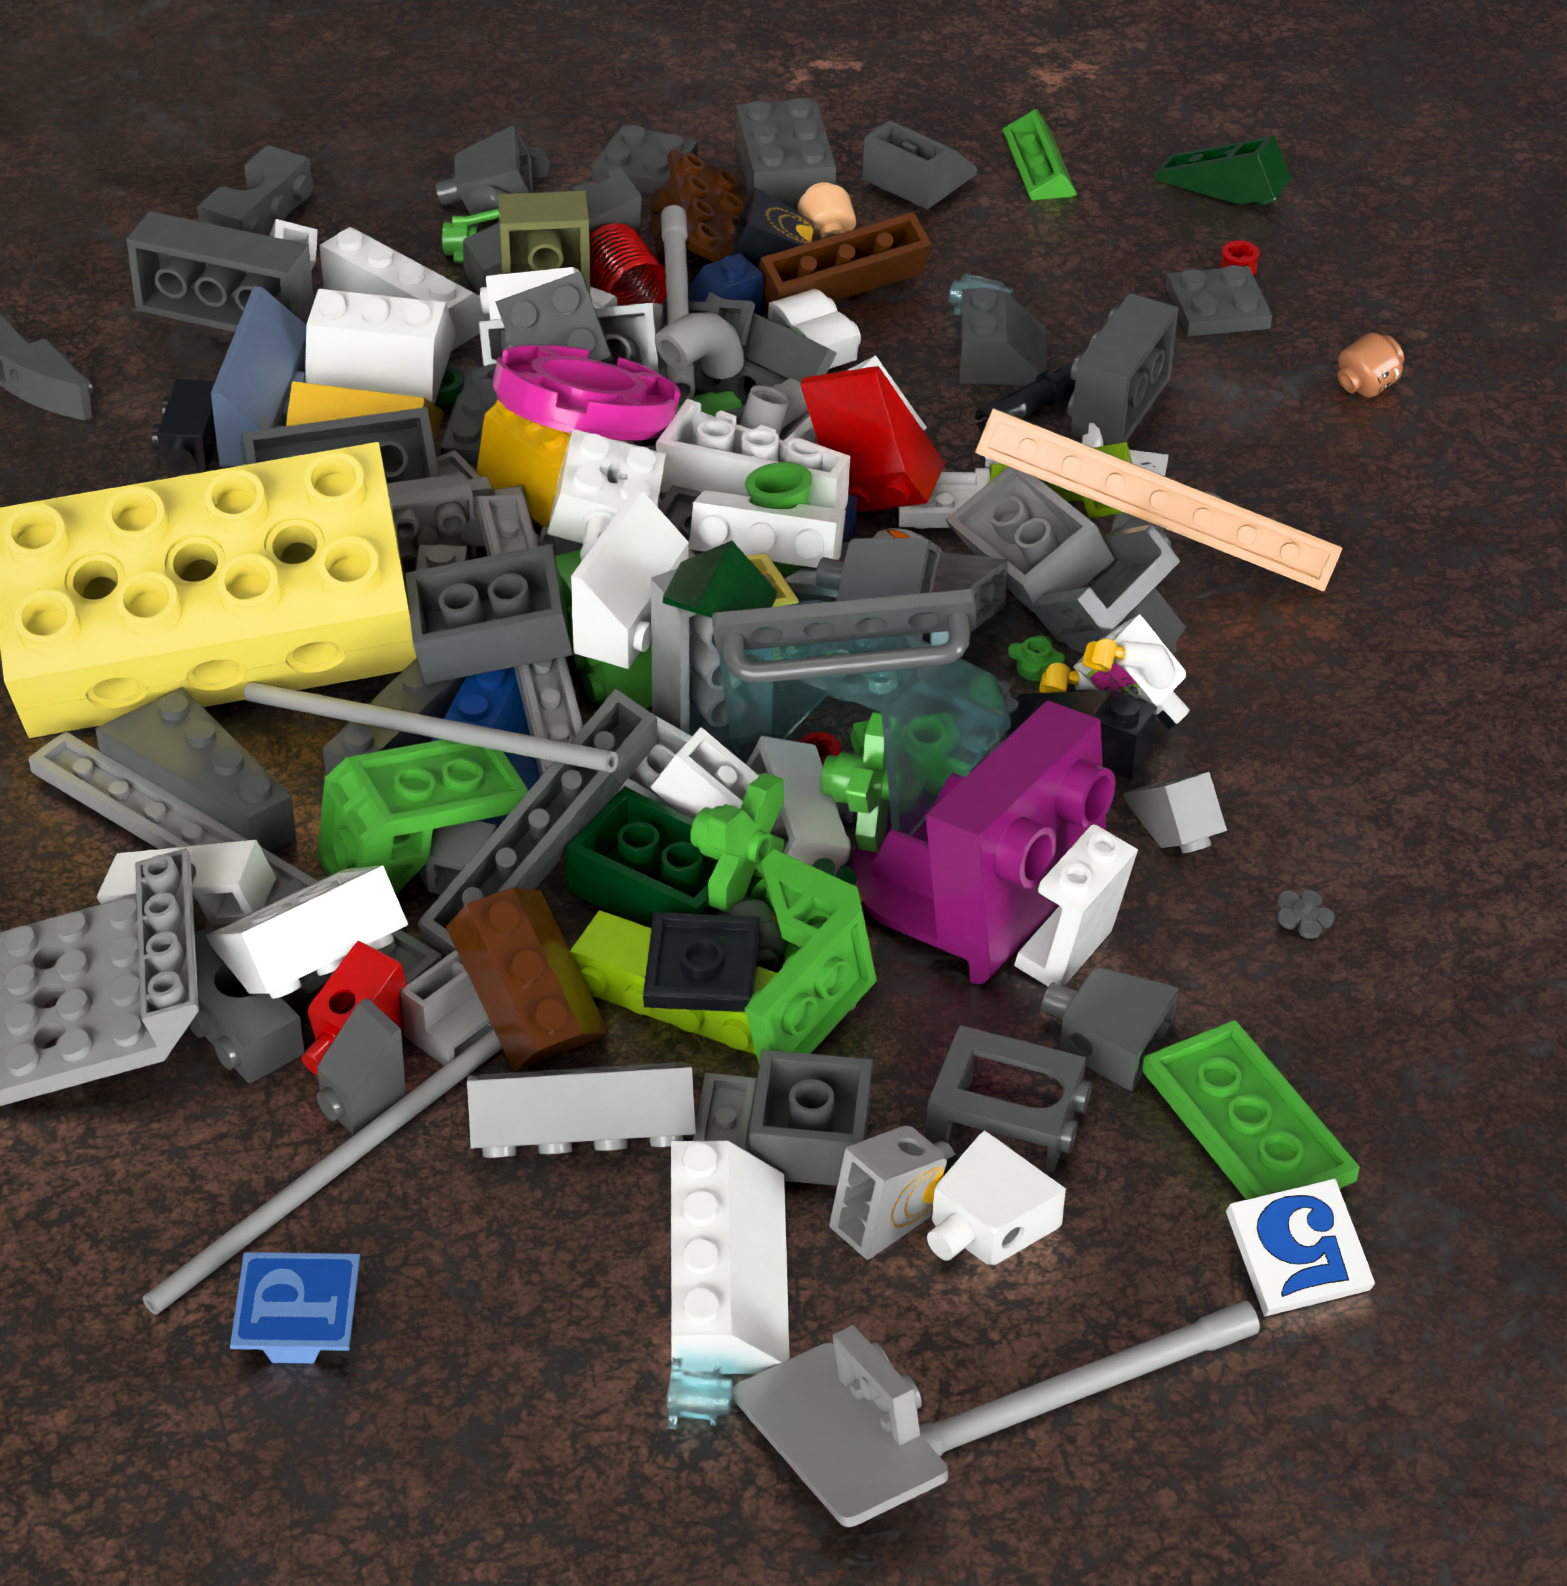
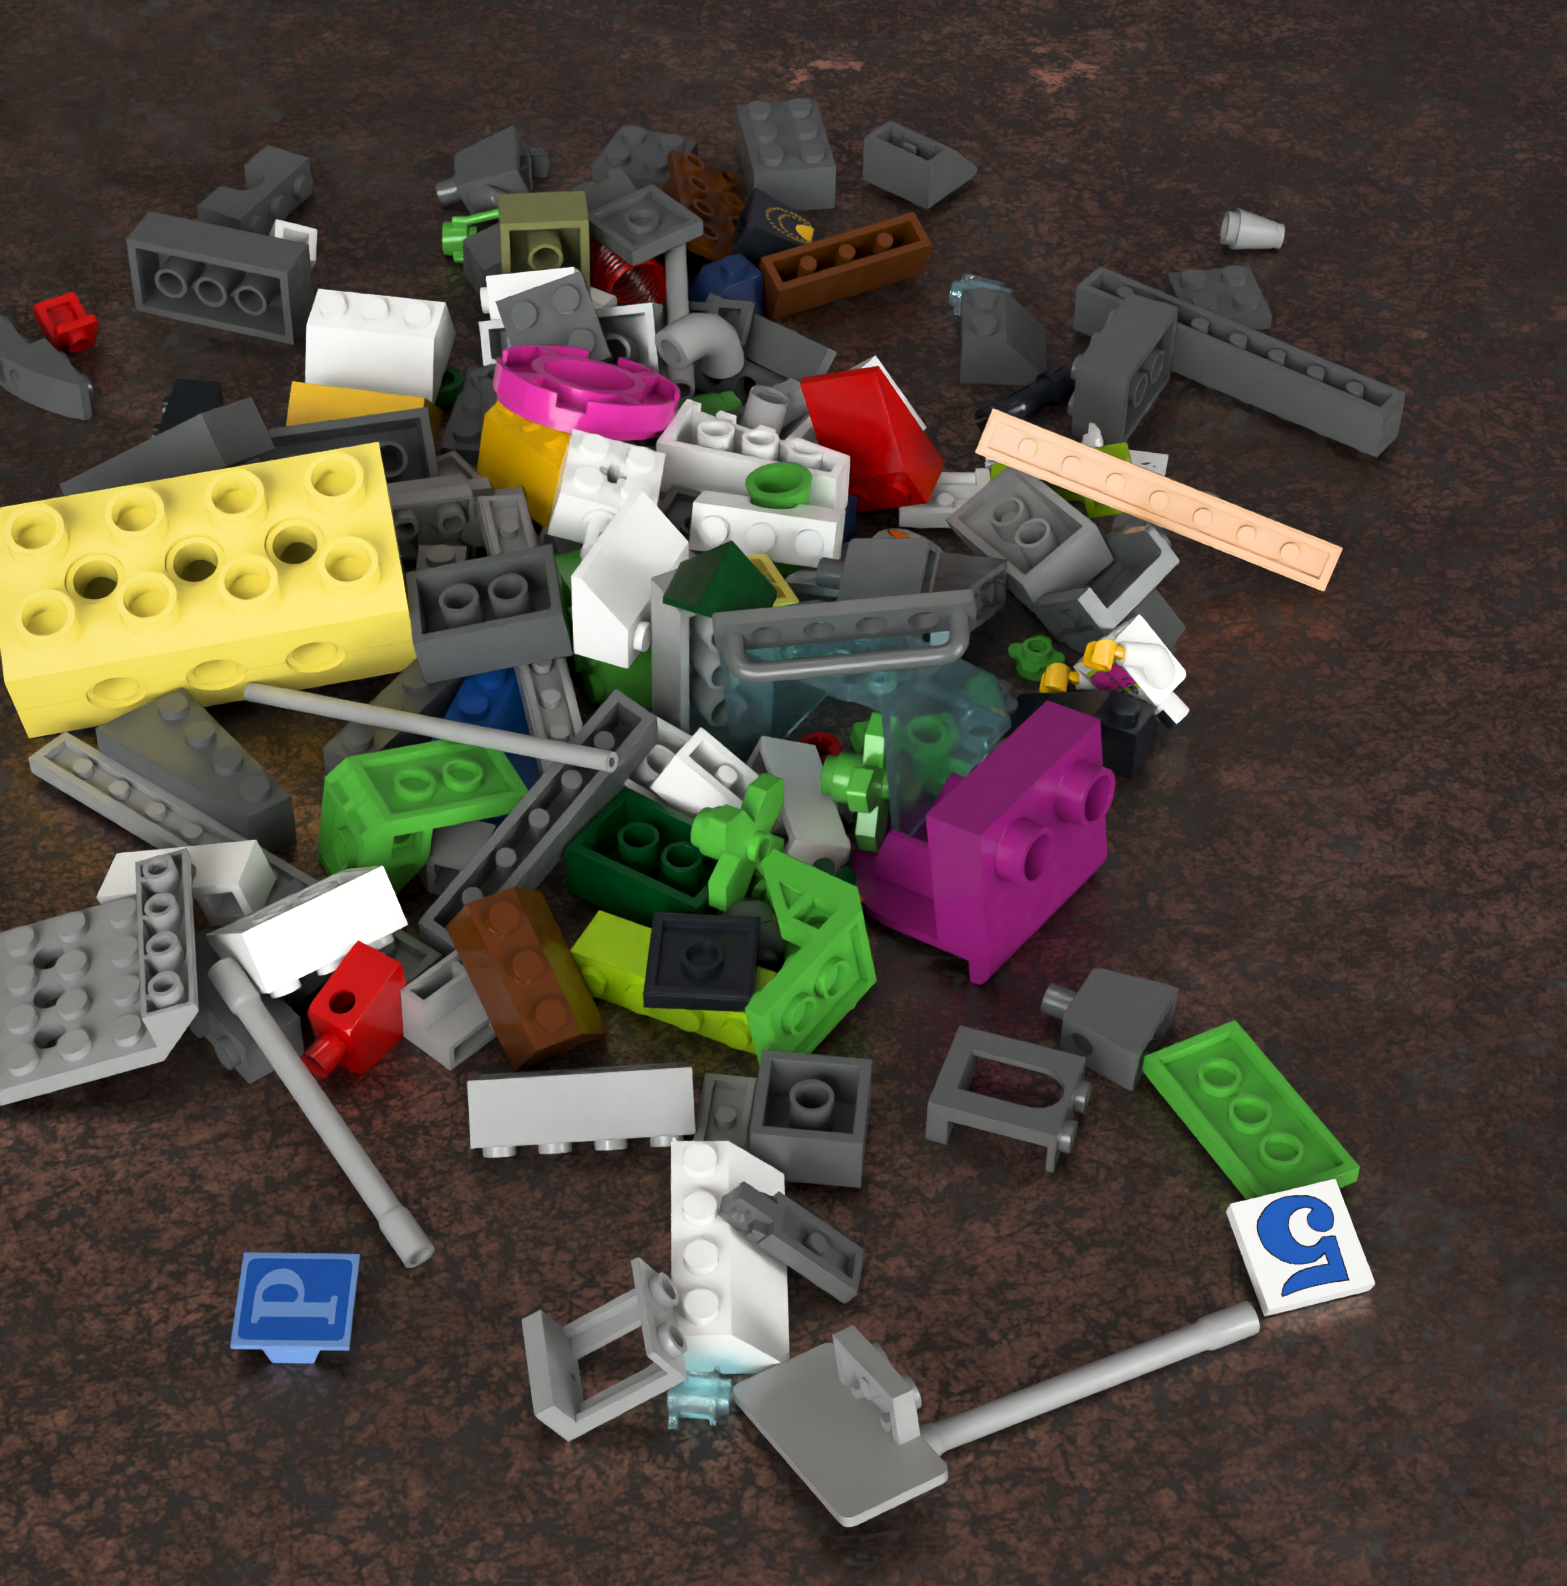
light grey piece [143,1029,503,1315] -> none
sand blue slope [211,286,306,467] -> none
dark grey slope [316,998,406,1135] -> none
white slope [320,227,490,351] -> none
white brick [768,289,861,369] -> none
light nougat head [797,182,856,242] -> none
light grey torso [829,1125,957,1260] -> none
white torso [927,1131,1066,1265] -> none
bright green slope [1002,109,1077,200] -> none
white panel [1014,825,1138,986] -> none
slope [1123,772,1227,854] -> none
dark green slope [1153,135,1291,205] -> none
red bush [1220,240,1260,276] -> none
dark grey plant [1277,889,1335,939] -> none
nougat head [1337,332,1405,398] -> none
none -> red bracket [33,291,99,353]
none -> dark grey brick [59,397,275,496]
none -> light grey piece [208,957,435,1268]
none -> light grey panel [521,1257,688,1442]
none -> dark grey plate [588,184,704,266]
none -> dark grey hinge [719,1181,864,1304]
none -> dark grey brick [1073,266,1406,458]
none -> light grey cone [1220,208,1285,250]

